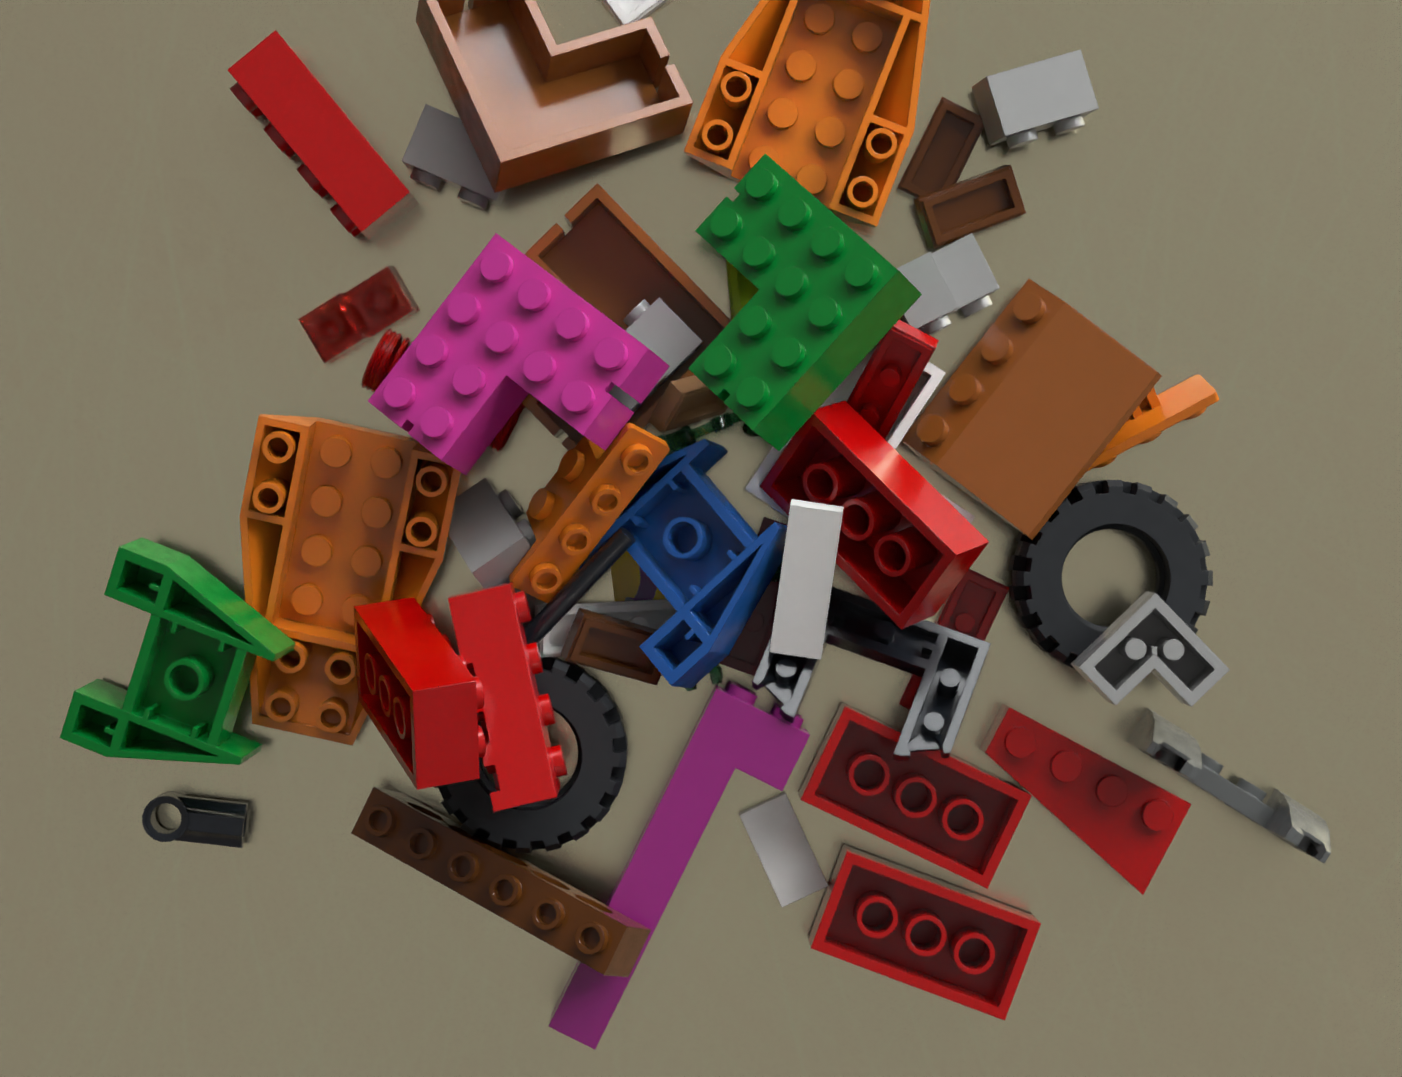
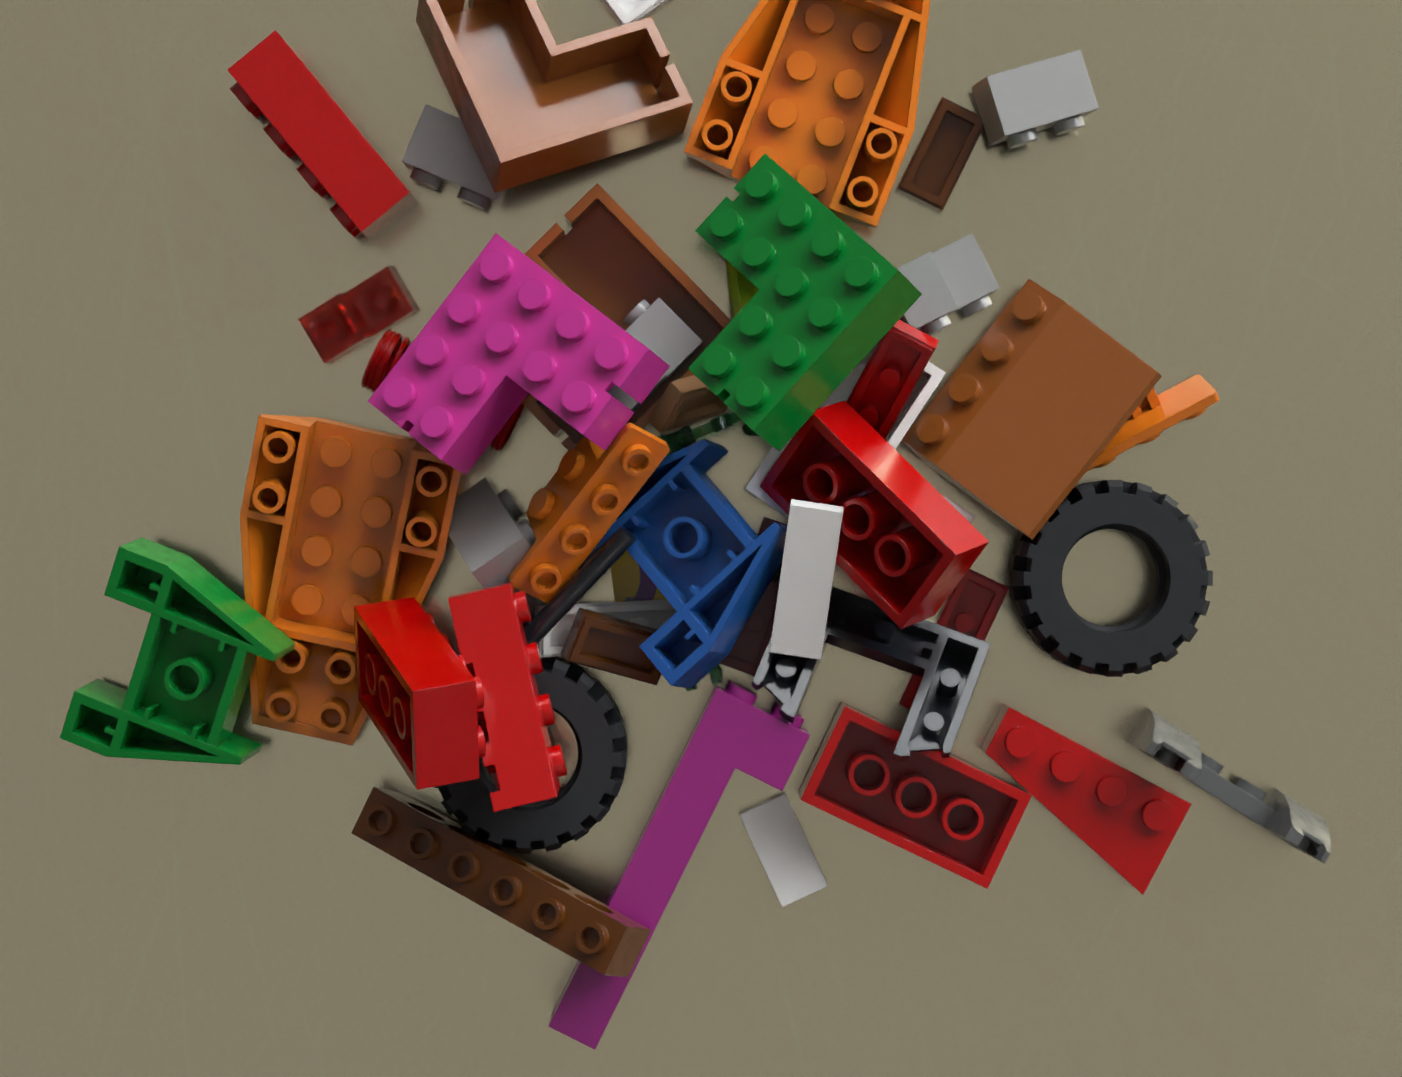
black piece [142,792,248,848] -> none
red brick [808,844,1041,1021] -> none
reddish brown tile [913,165,1026,248] -> none
light grey brick [1071,591,1230,707] -> none

